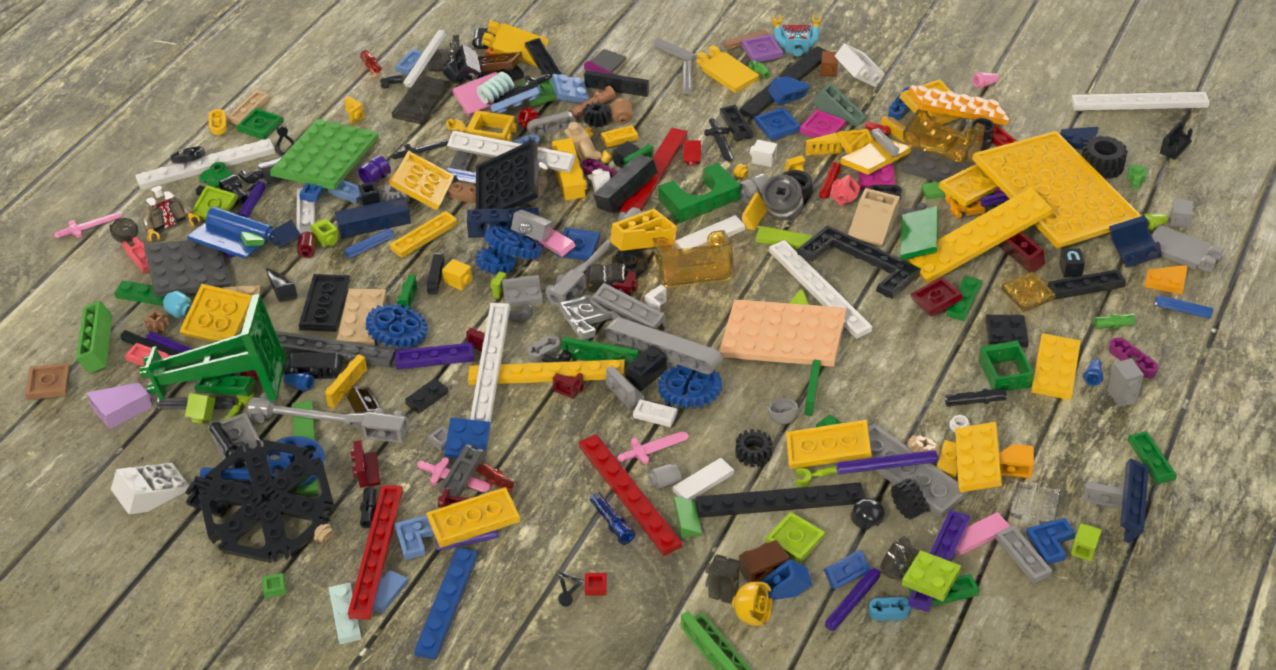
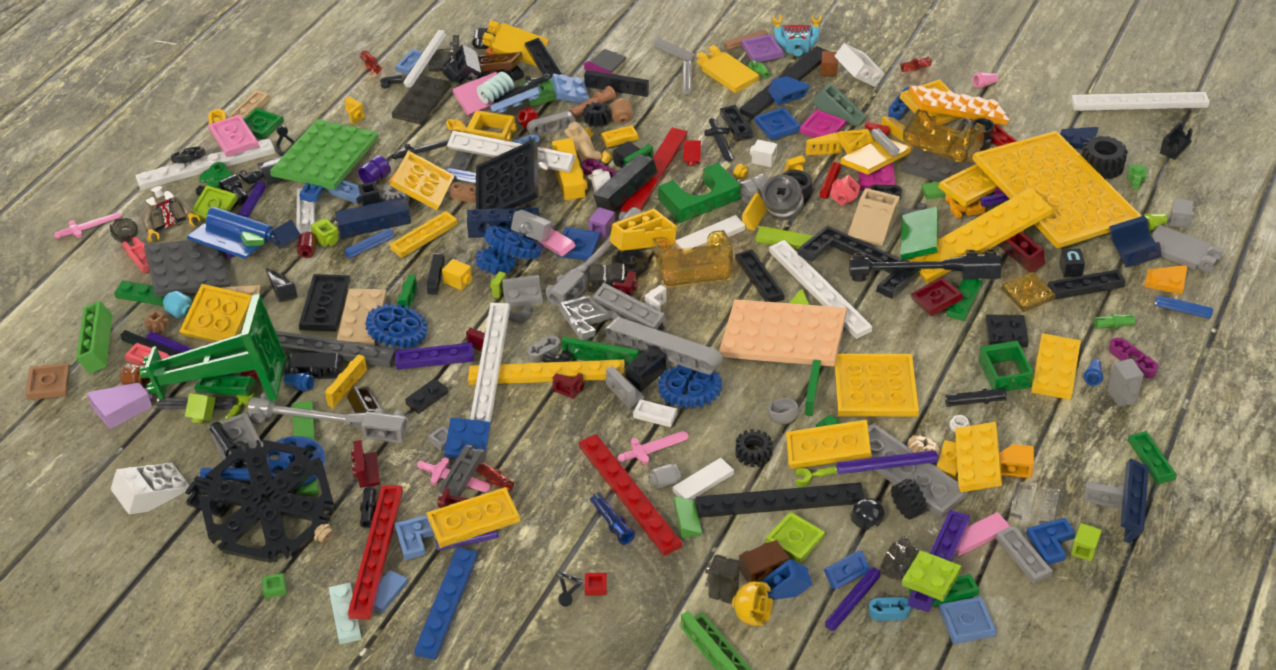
none -> dark orange head [120,363,150,388]
none -> bright pink tile [208,115,259,157]
none -> medium lavender brick [589,207,615,239]
none -> black tile [735,249,785,303]
none -> yellow plate [834,354,919,417]
none -> black bar [849,249,1001,282]
none -> clear red axle [900,56,932,72]
none -> medium blue tile [939,597,997,644]

